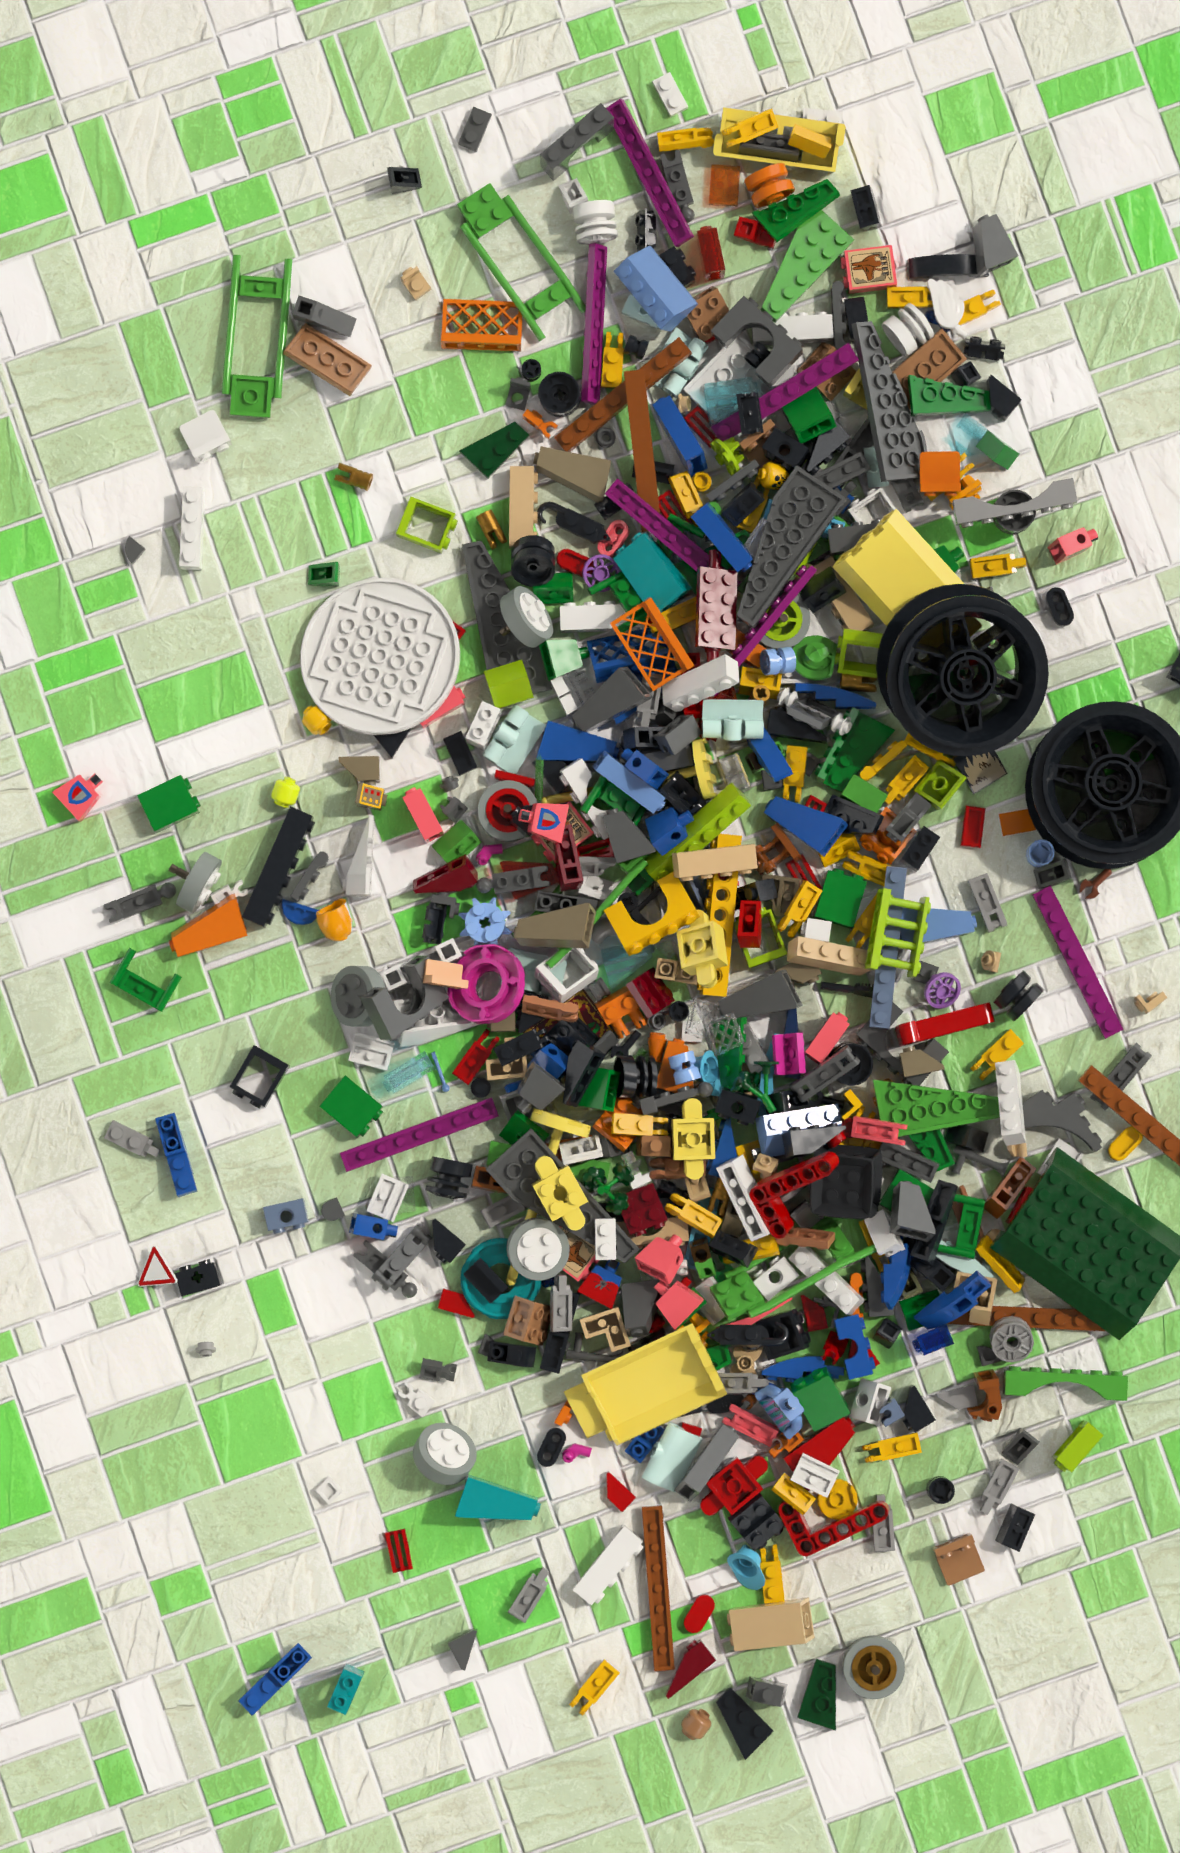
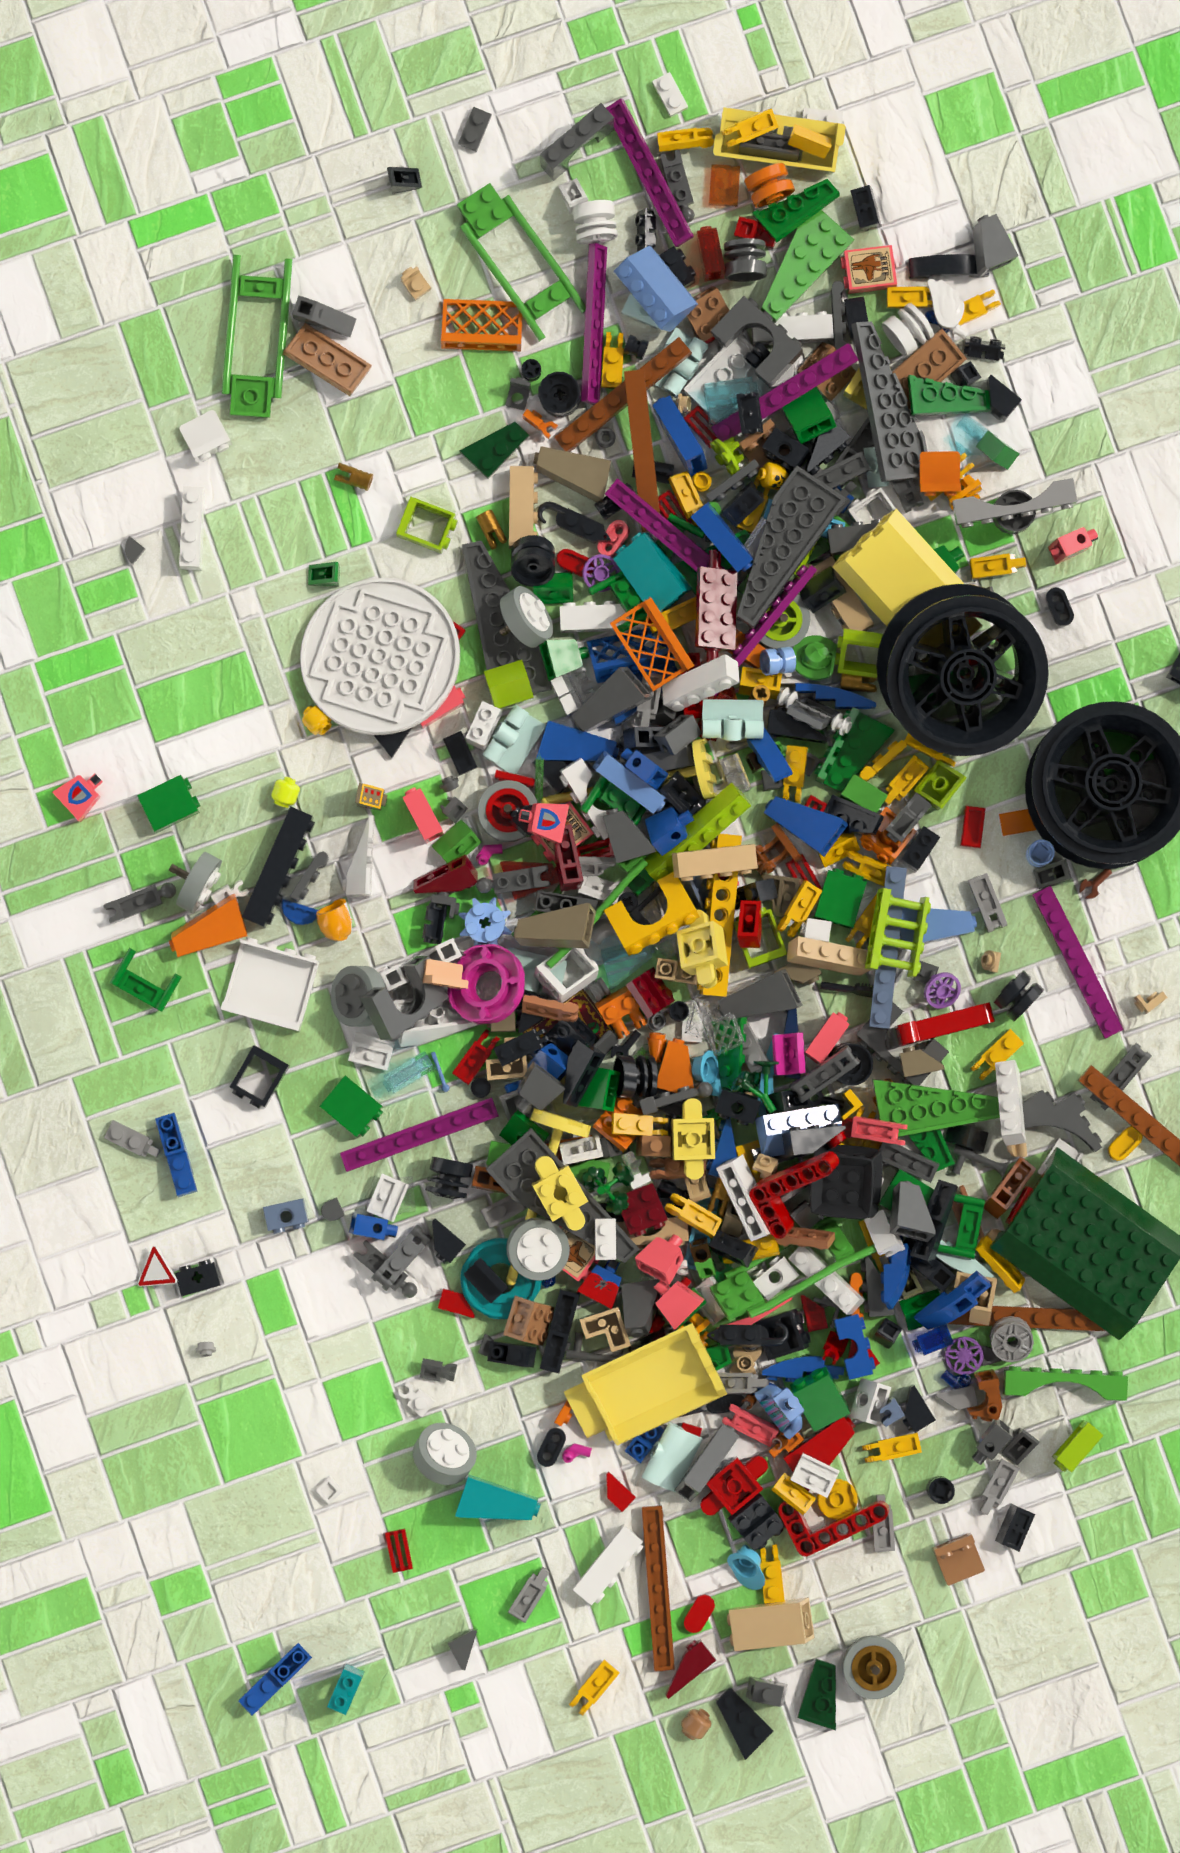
dark tan slope [339,756,380,786] -> none
light grey hinge [550,1274,572,1332] -> none
light blue wheel [668,1051,701,1085] -> none
dark tan slope [952,751,1008,794] -> none
none -> white panel [221,937,320,1032]
none -> dark grey wheel [724,238,767,282]
none -> clear blue arm [940,1369,972,1389]
none -> medium lavender wheel [945,1336,984,1375]
none -> dark grey torso [972,1419,1013,1465]

